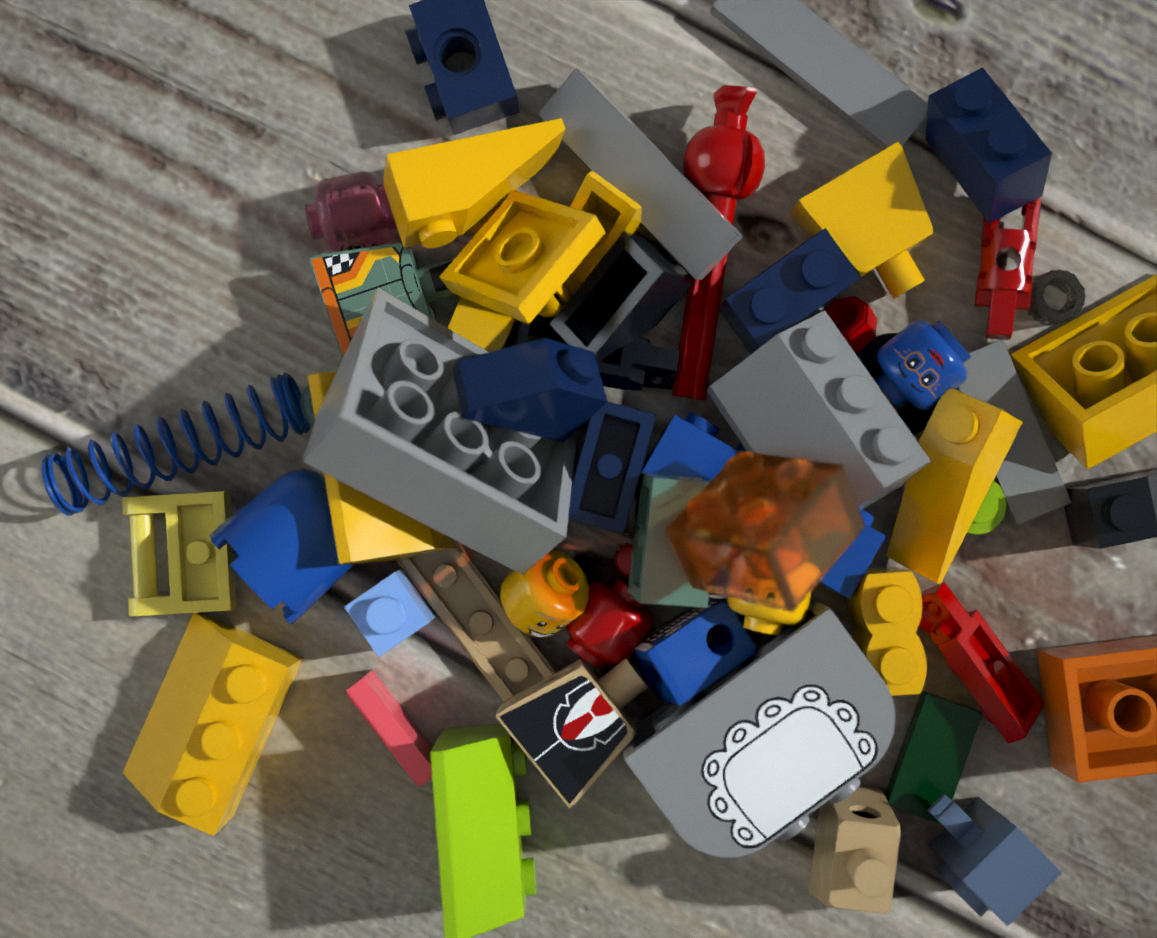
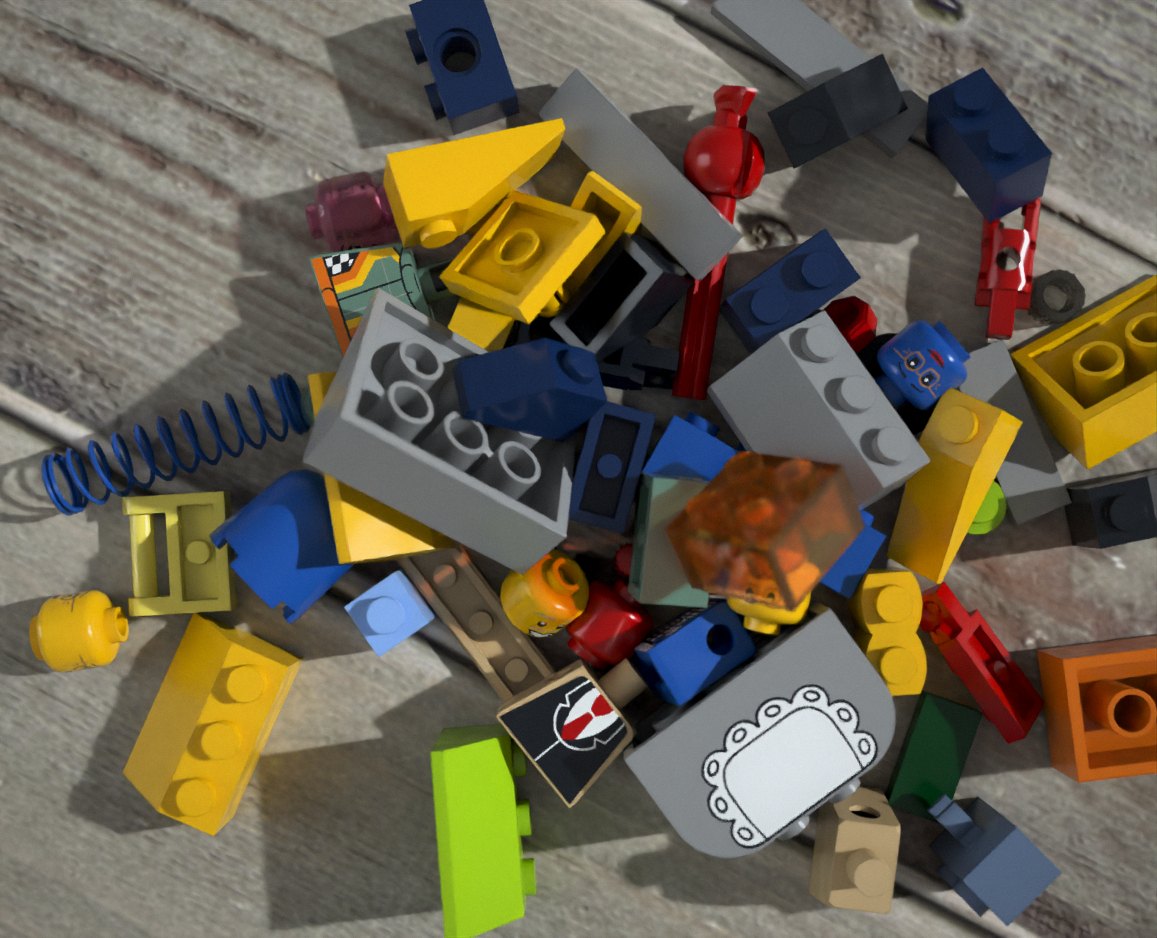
coral tile [346,669,433,787] -> none
yellow torso [790,141,933,299] -> none
none -> yellow head [29,590,129,673]
none -> black slope [768,53,908,169]

